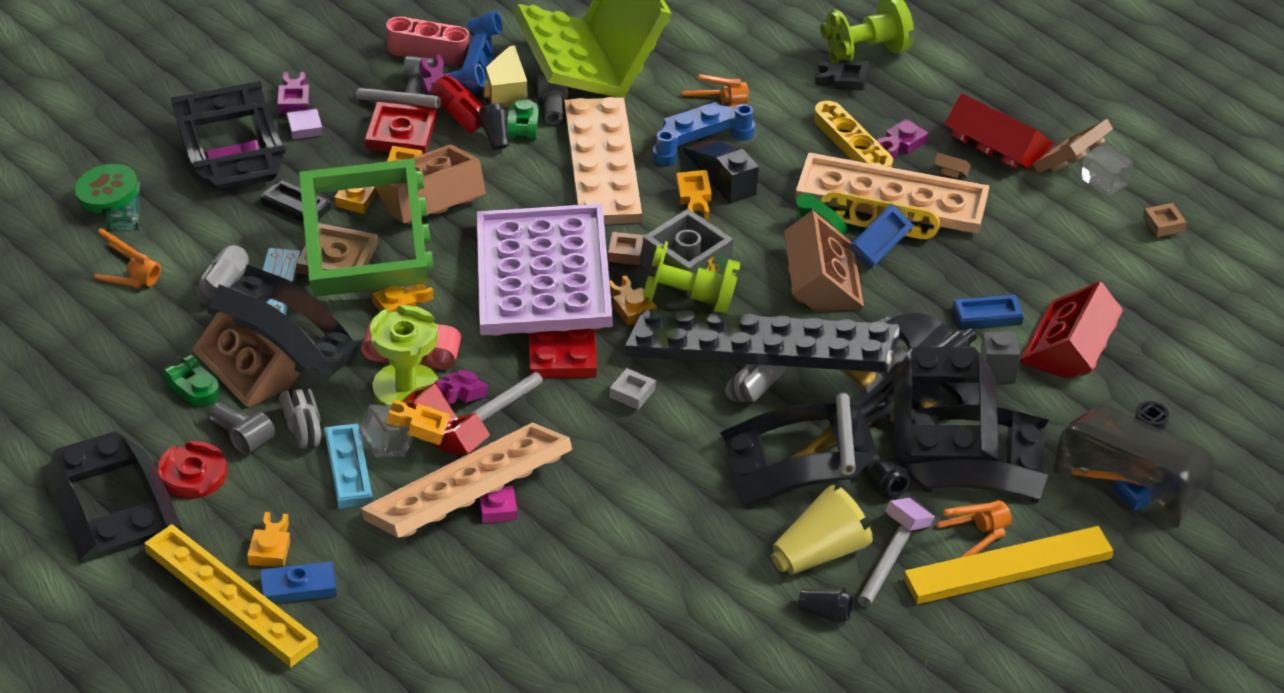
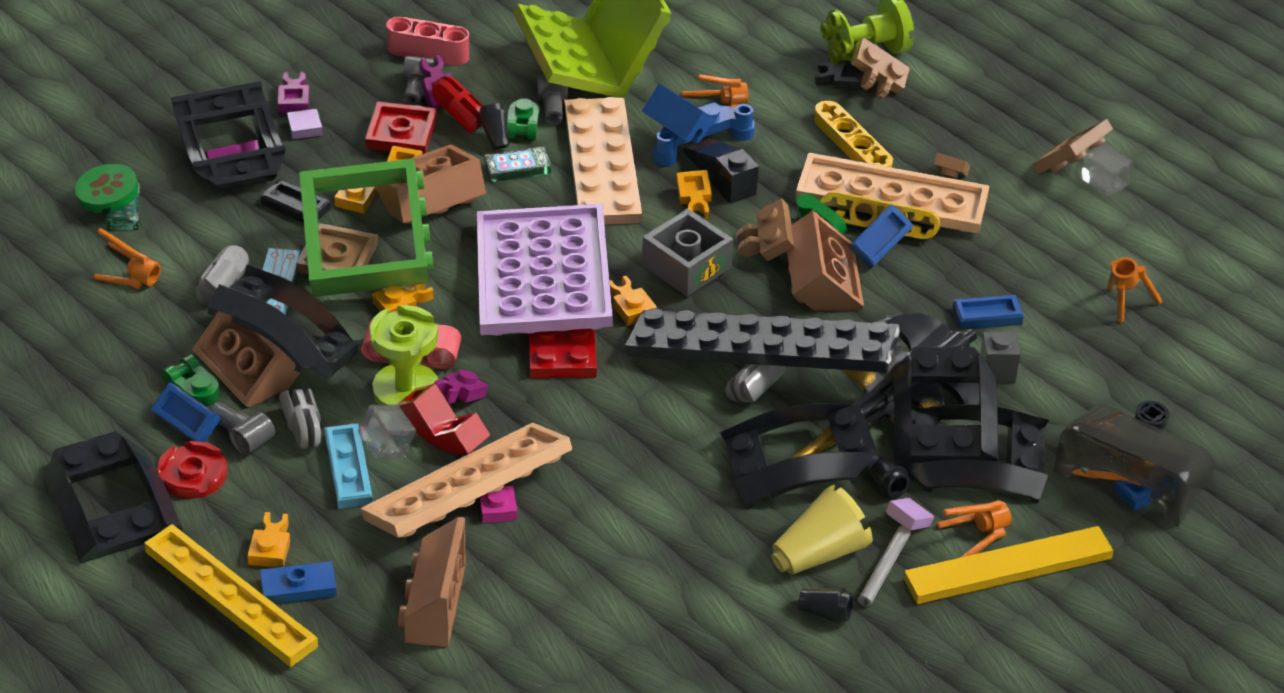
light grey piece [356,88,441,108] -> none
light orange plate [385,399,450,445] -> none
blue plate [449,11,503,94] -> none
light grey piece [470,372,543,422] -> none
light yellow slope [482,46,527,108] -> none
medium nougat plate [608,232,644,265] -> none
light grey plate [609,368,656,410] -> none
lime piece [643,241,741,314] -> none
light grey piece [836,393,856,475] -> none
magenta plate [877,119,929,160] -> none
red slope [944,93,1055,169] -> none
red slope [1020,281,1123,379] -> none
medium nougat plate [1143,203,1187,237] -> none
none -> blue tile [150,382,221,442]
none -> nougat slope [398,517,466,647]
none -> clear green tile [485,147,551,182]
none -> blue hinge [642,83,716,143]
none -> medium nougat hinge [736,198,794,261]
none -> medium nougat hinge [850,37,910,99]
none -> orange plant [1107,257,1162,323]

